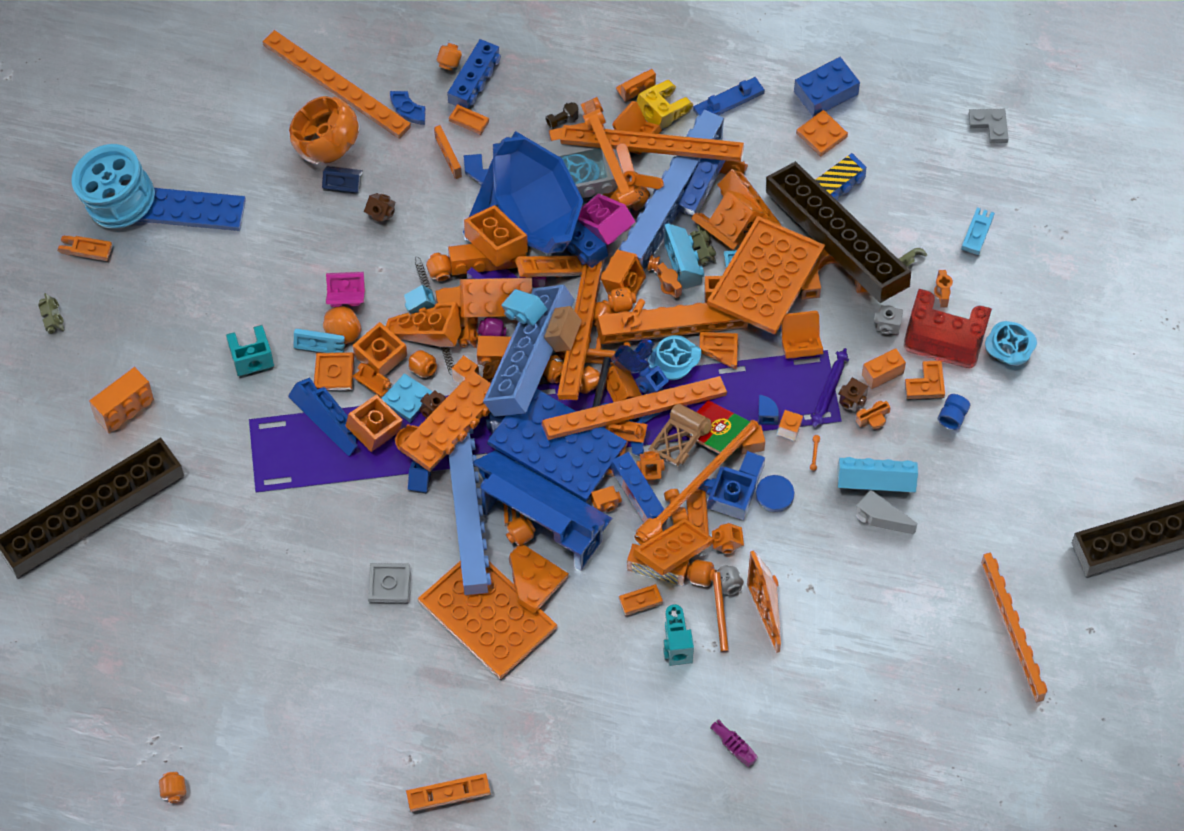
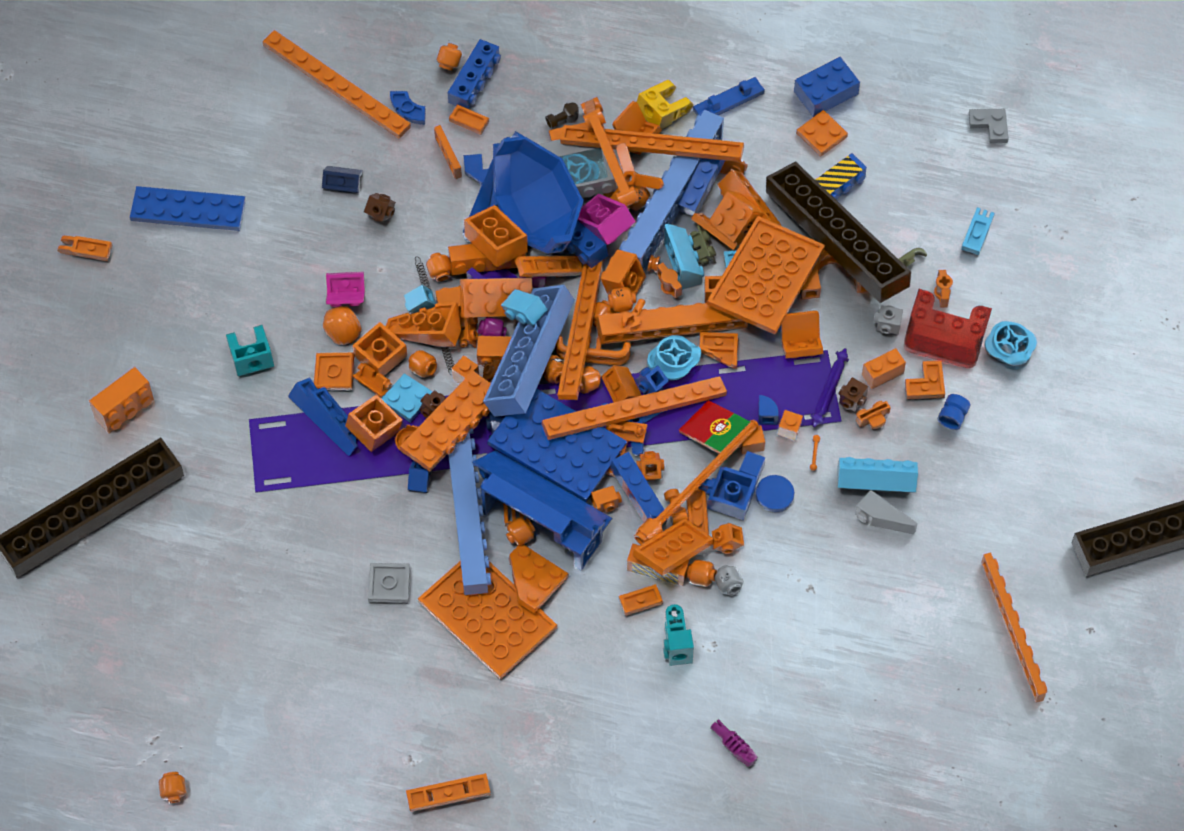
olive hinge [38,293,65,334] -> none
medium azure wheel [72,144,155,229] -> none
orange wheel [289,96,359,164] -> none
medium azure hinge [293,328,345,353] -> none
medium nougat brick [544,306,582,352] -> none
black bar [592,357,611,408] -> none
clear blue brick [610,340,655,372] -> none
orange bracket [616,69,656,102] -> none
medium nougat piece [648,404,711,467] -> none
orange bar [712,572,729,652] -> none
orange slope [747,550,781,653] -> none

